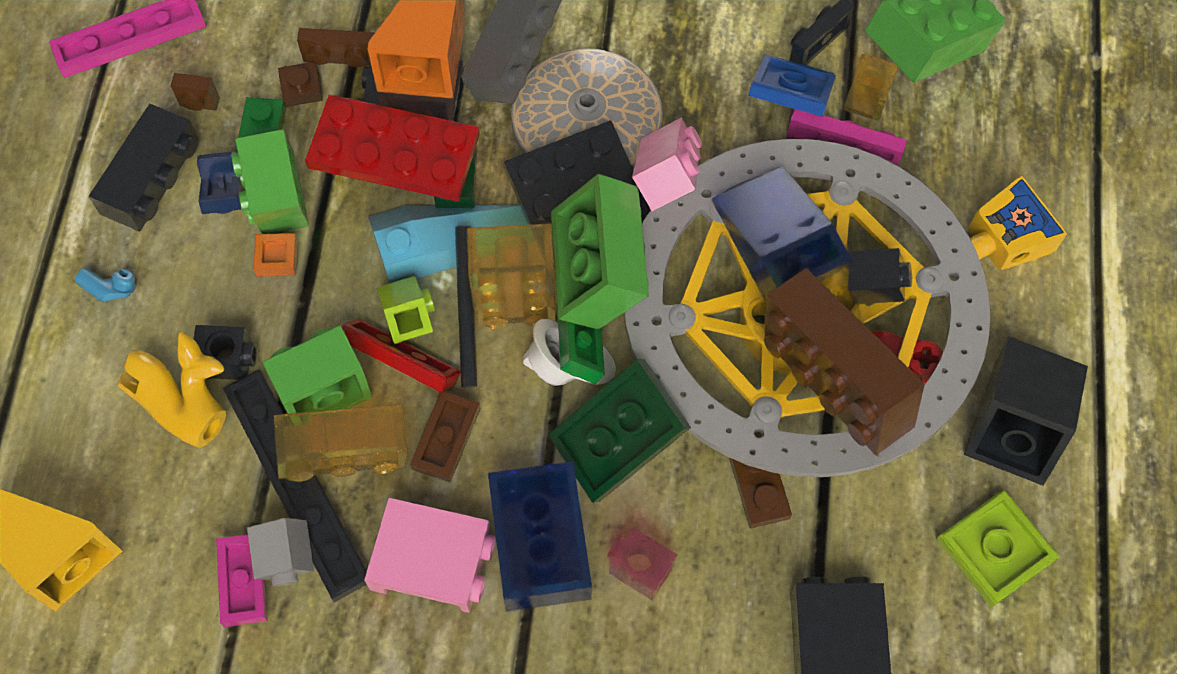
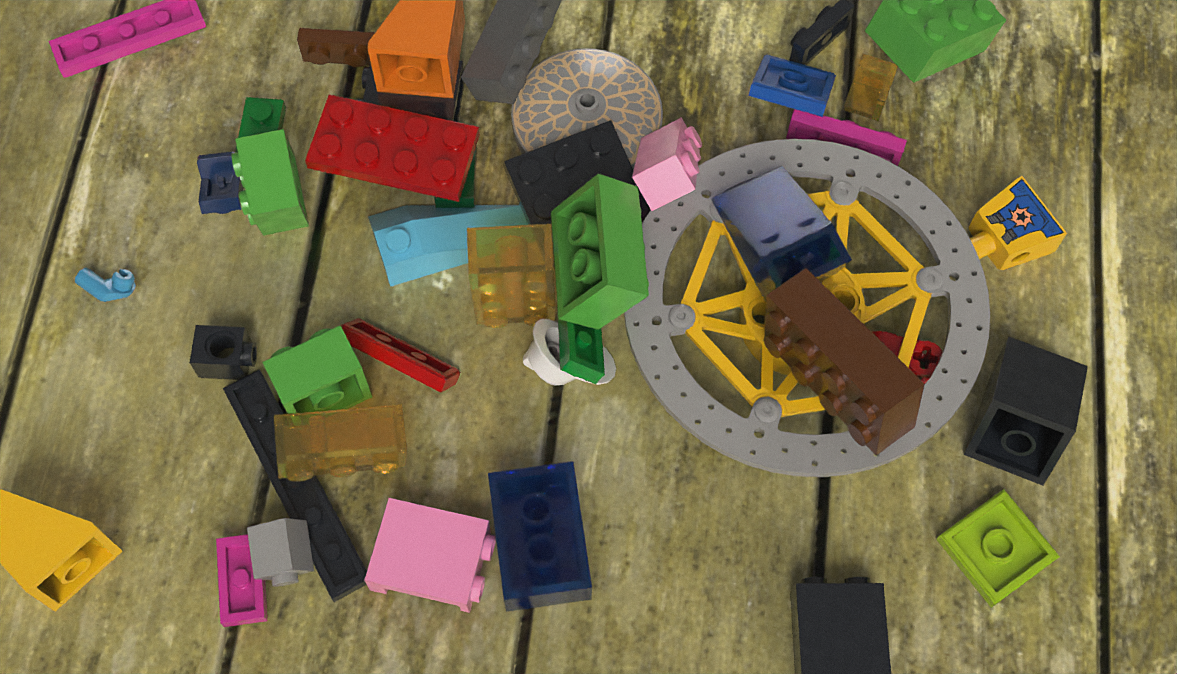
black brick [88,103,199,232] -> none
yellow piece [117,332,226,448] -> none
reddish brown plate [170,73,220,111] -> none
orange plate [253,233,298,277] -> none
reddish brown plate [278,61,323,107] -> none
lime brick [376,276,435,344] -> none
reddish brown plate [410,391,481,483] -> none
black bar [455,226,477,388] -> none
dark green plate [548,359,691,503] -> none
clear pink brick [607,528,677,601] -> none
reddish brown plate [729,453,792,529] -> none
black brick [848,248,912,304] -> none

